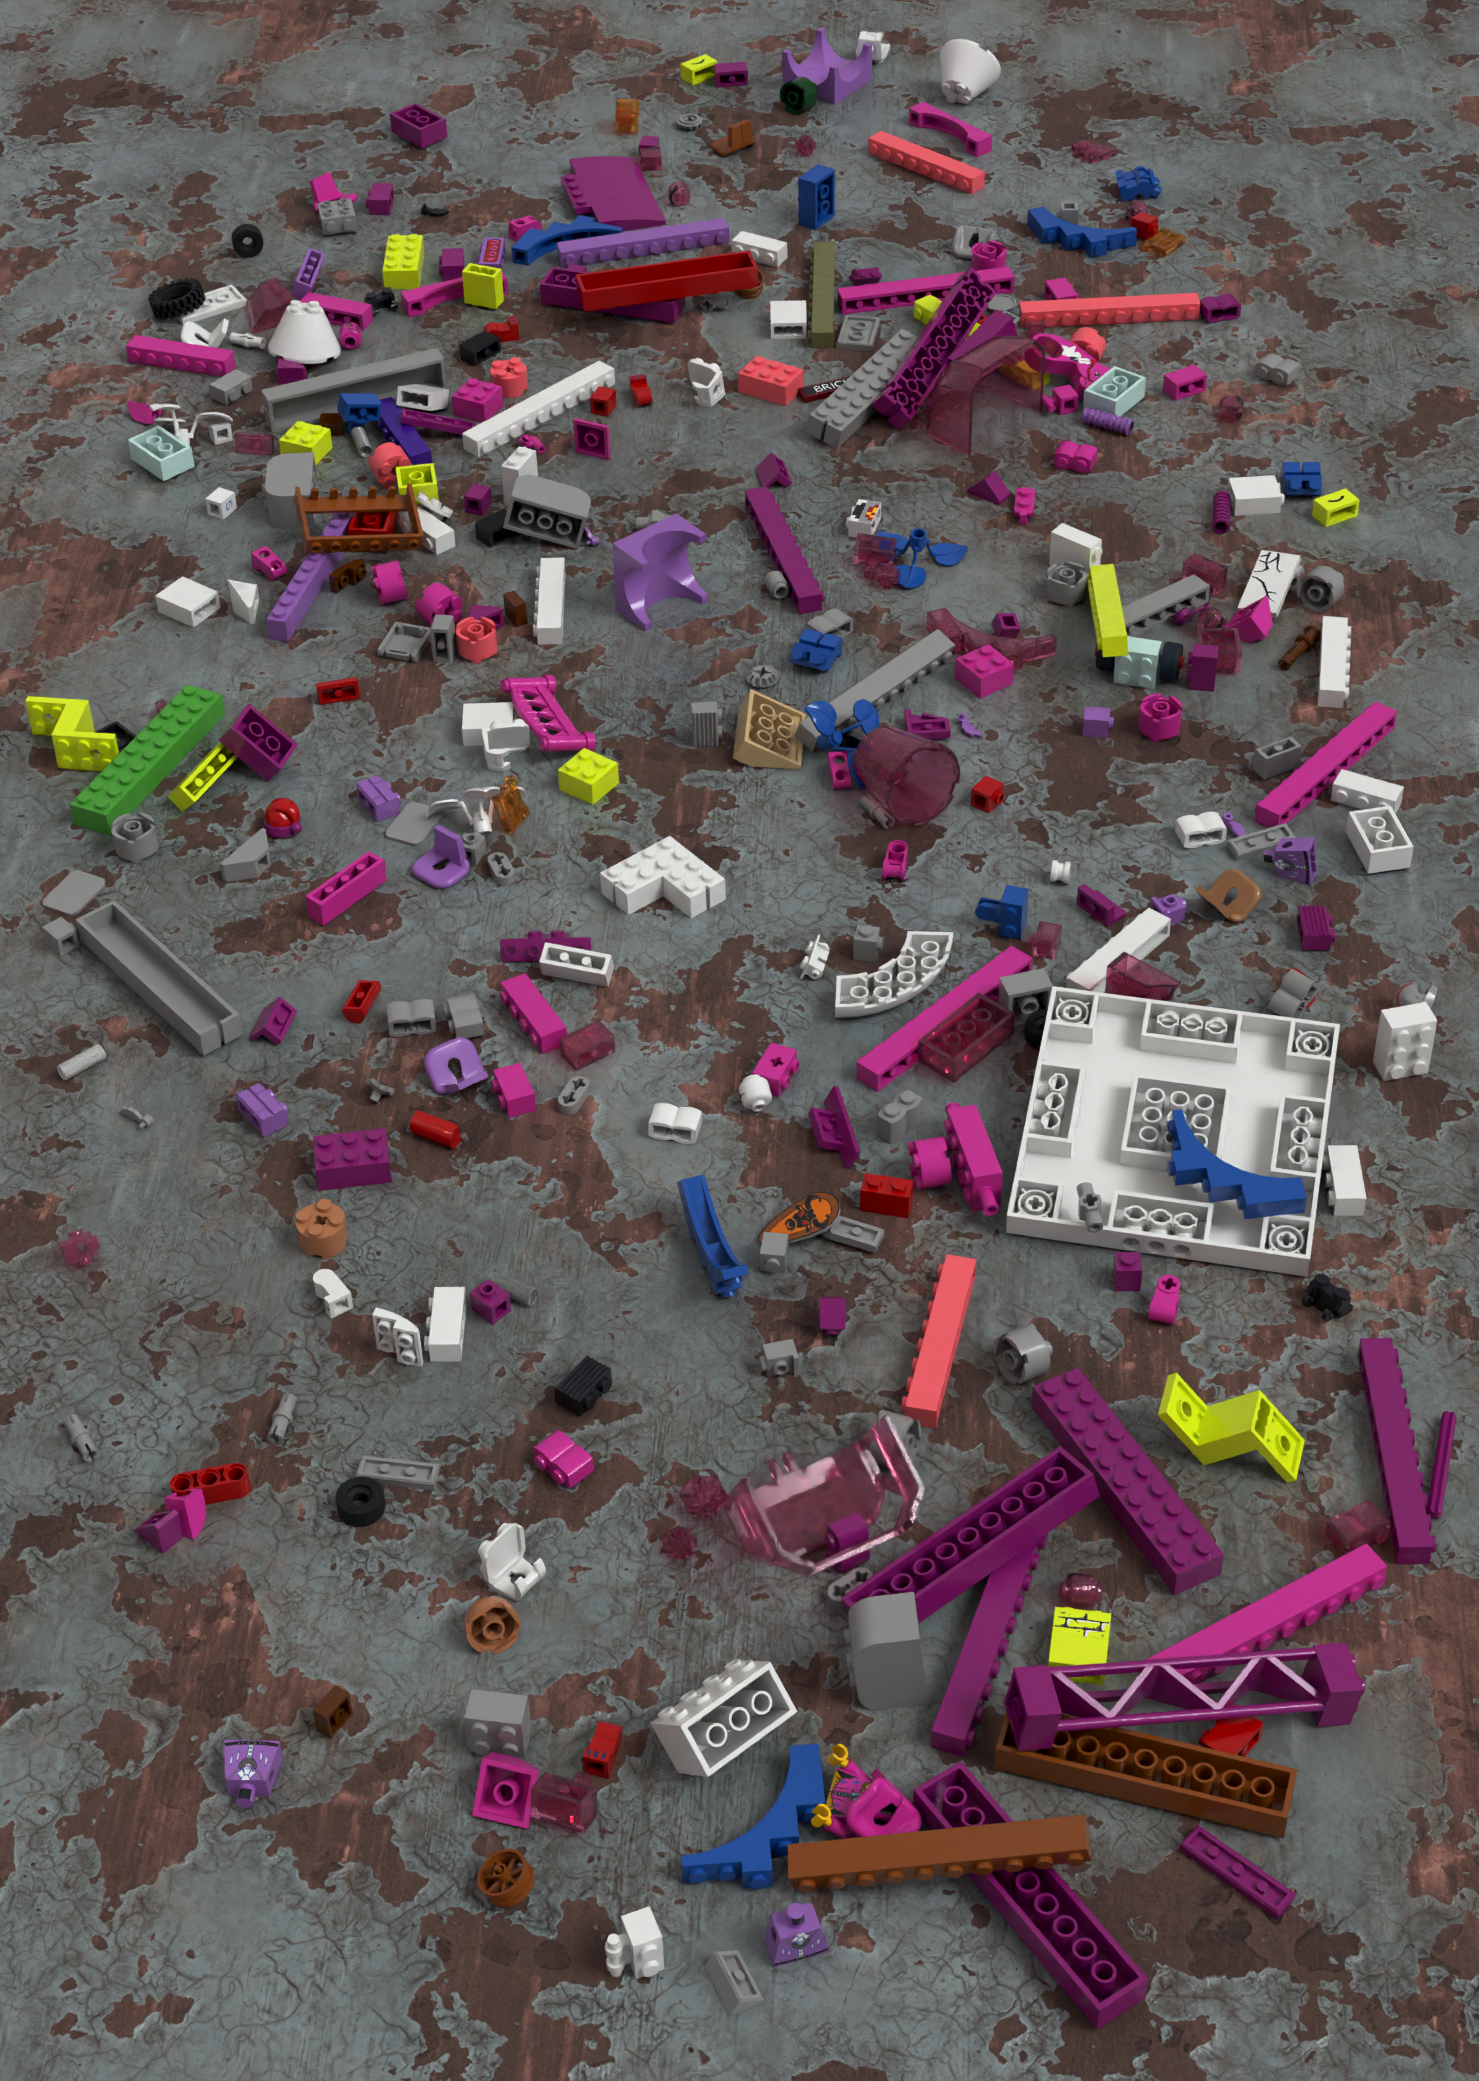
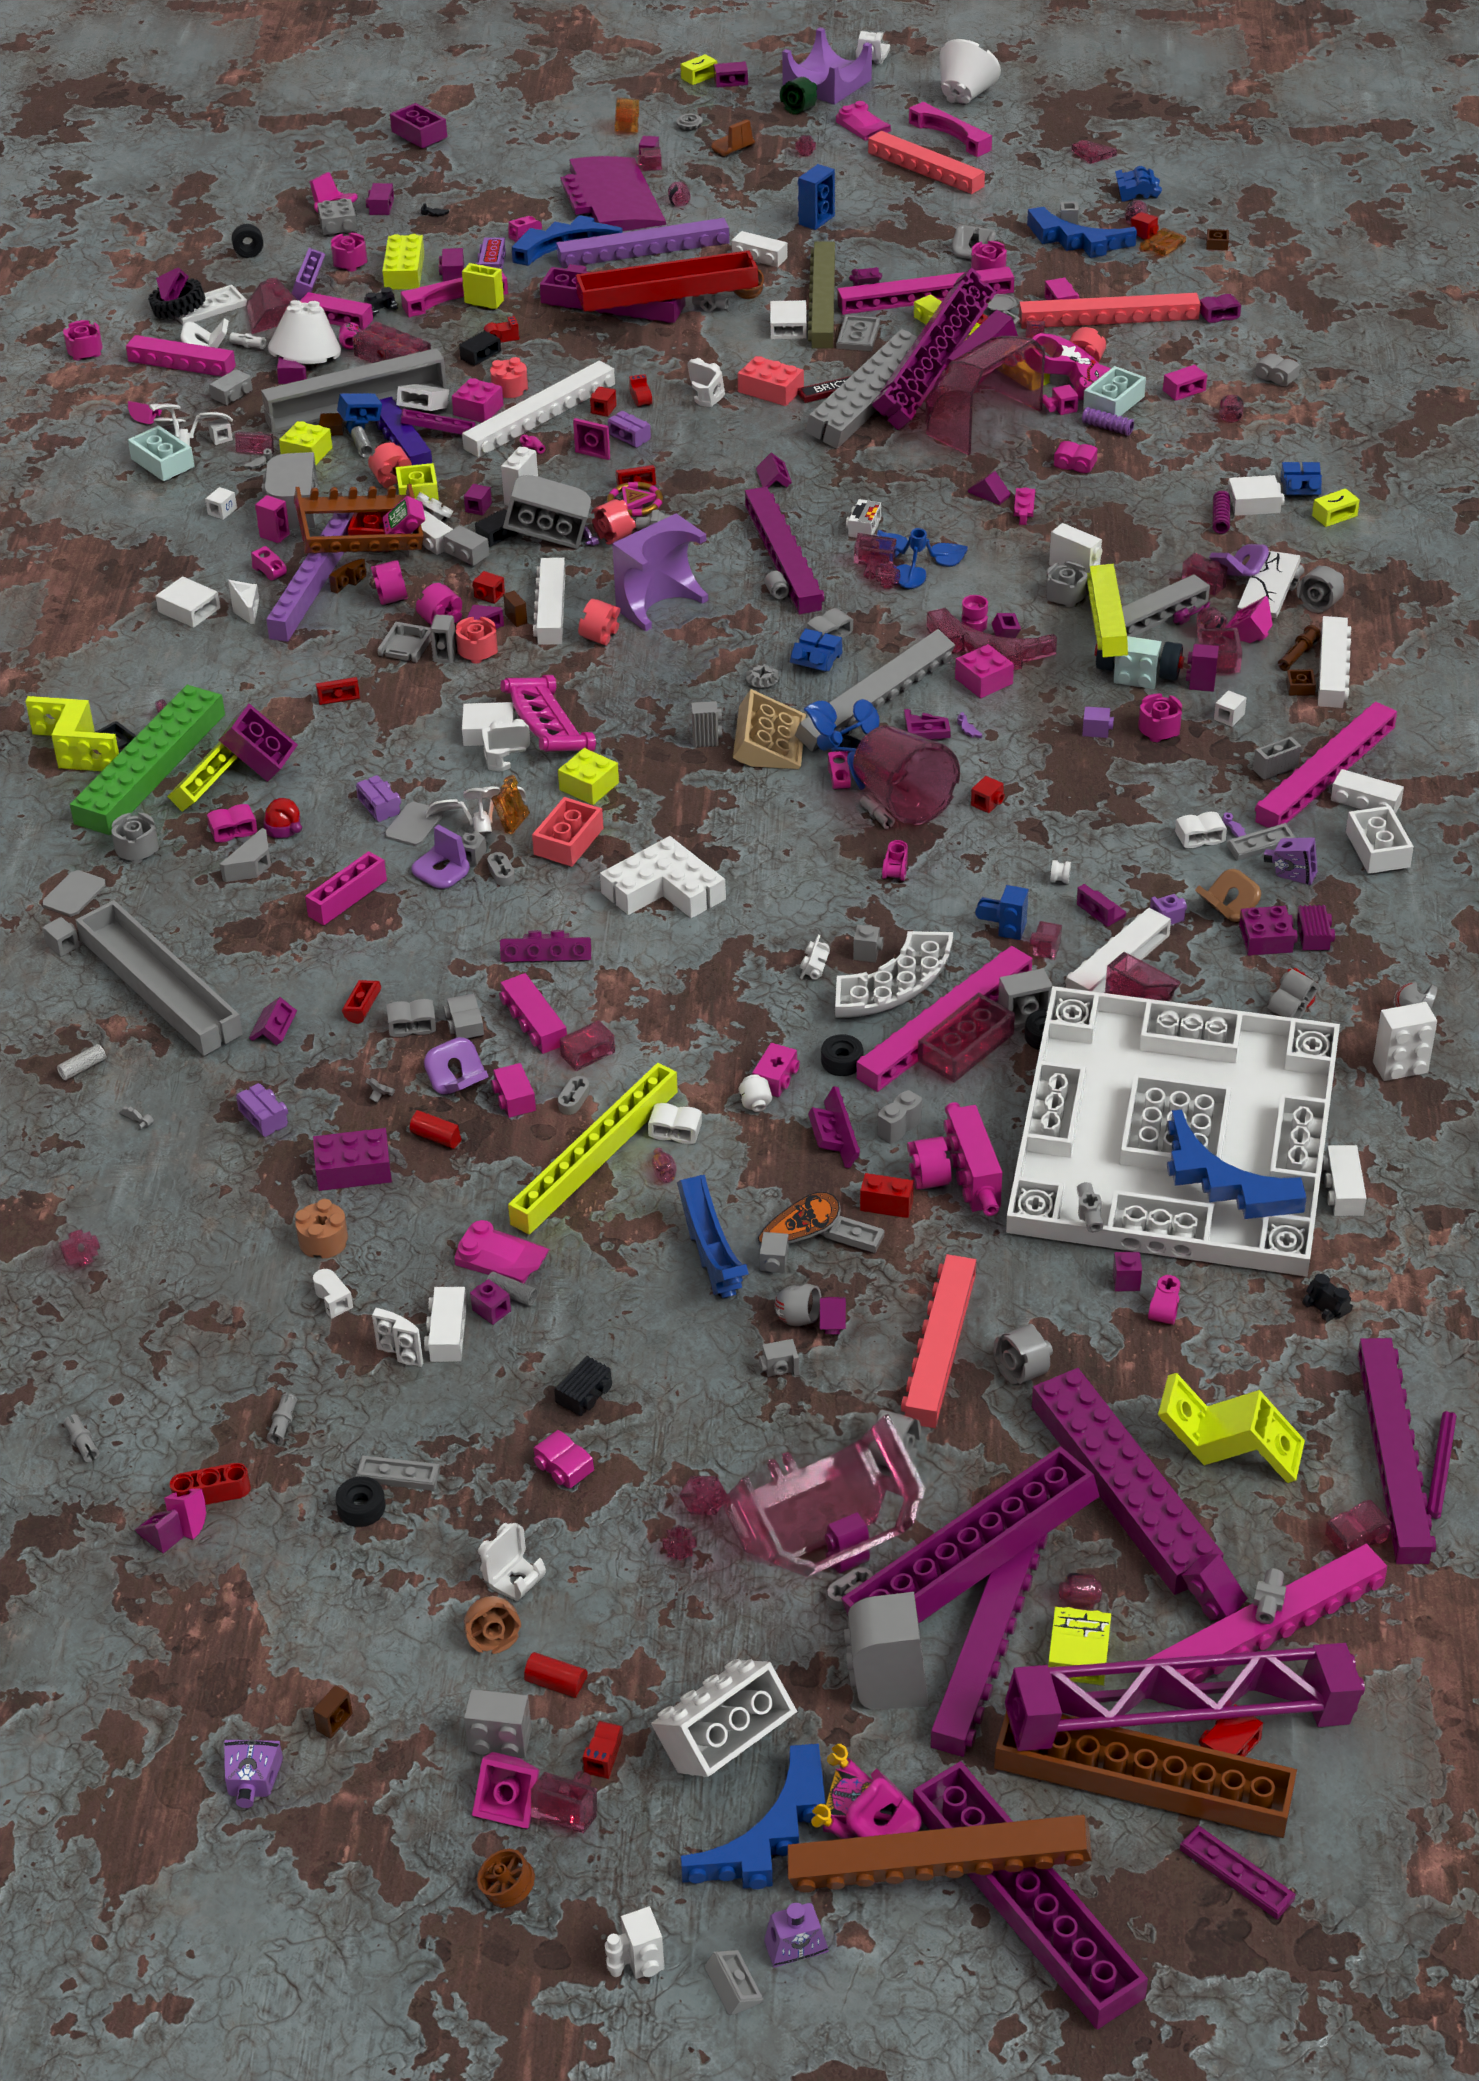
white brick [539,942,614,987] -> none
none -> dark pink brick [63,320,103,361]
none -> magenta slope [156,267,189,301]
none -> dark pink brick [207,804,257,842]
none -> light grey piece [244,448,273,470]
none -> dark pink brick [255,495,290,544]
none -> dark pink brick [331,233,367,272]
none -> clear pink brick [352,322,431,363]
none -> dark pink brick [383,496,425,534]
none -> light grey brick [443,525,489,566]
none -> dark pink slope [454,1220,550,1284]
none -> red brick [472,571,505,604]
none -> neon yellow brick [508,1063,678,1235]
none -> red brick [524,1652,588,1698]
none -> coral brick [532,797,604,867]
none -> coral brick [578,599,620,646]
none -> coral brick [591,499,636,545]
none -> piece [607,482,663,517]
none -> medium lavender brick [608,411,651,448]
none -> red brick [616,465,656,486]
none -> clear pink plant [652,1148,677,1183]
none -> light grey helmet [775,1284,822,1326]
none -> black tyre [821,1034,863,1076]
none -> dark pink slope [836,101,891,141]
none -> dark pink wheel [961,595,988,633]
none -> magenta brick [1182,1554,1248,1620]
none -> reddish brown piece [1206,229,1229,250]
none -> medium lavender piece [1209,544,1269,576]
none -> white brick [1214,690,1247,727]
none -> magenta brick [1239,906,1298,956]
none -> light grey axle [1253,1568,1287,1624]
none -> reddish brown piece [1286,669,1316,696]

